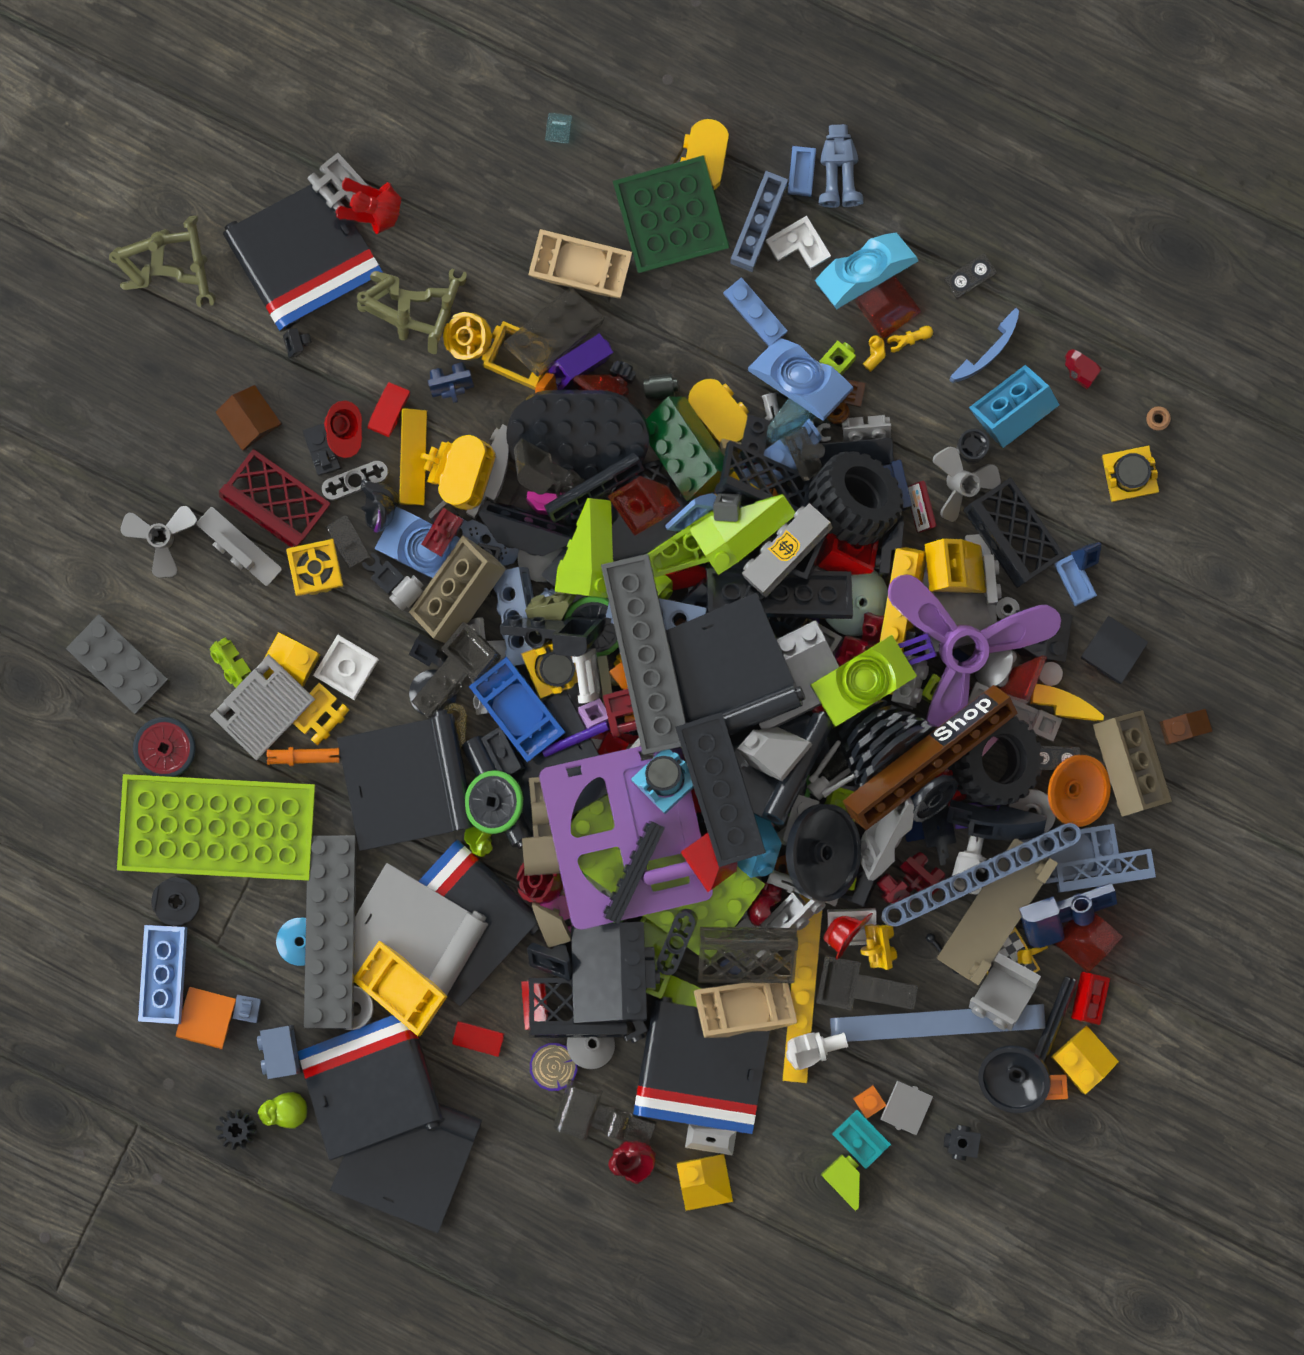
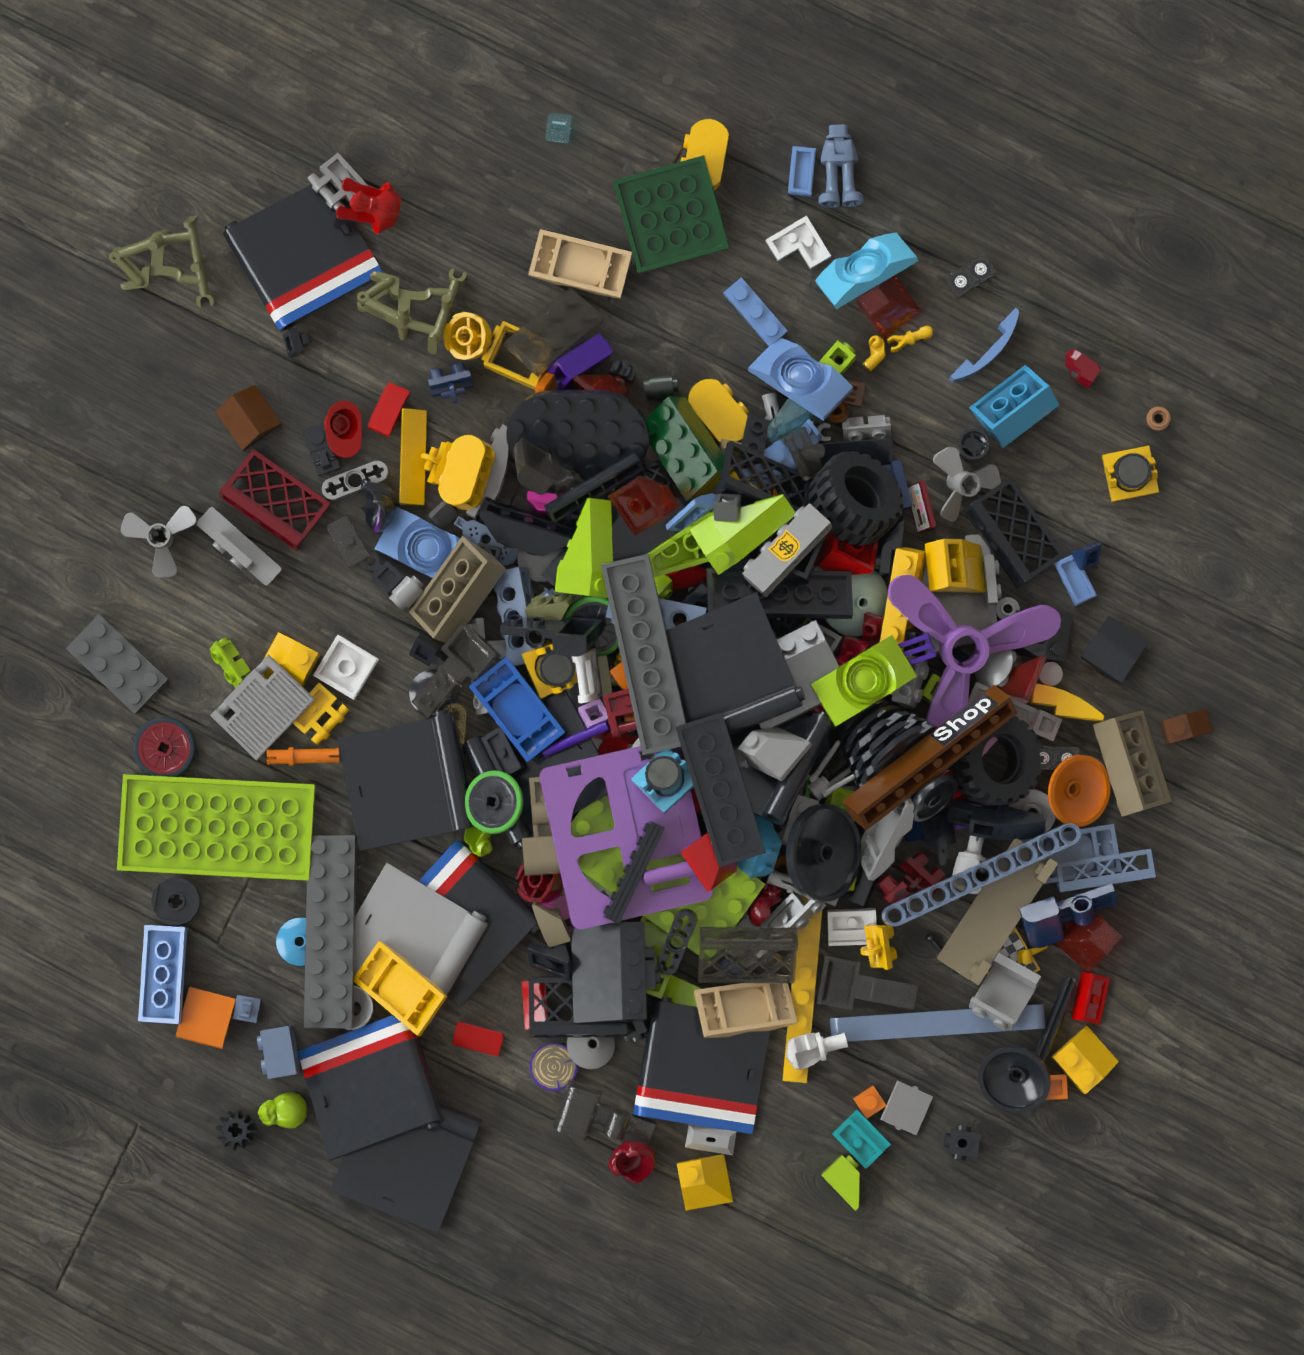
yellow piece [286,539,343,596] -> none
dark red hips [421,508,464,557] -> none
sand blue brick [730,171,788,272] -> none
red piece [823,913,873,960] -> none

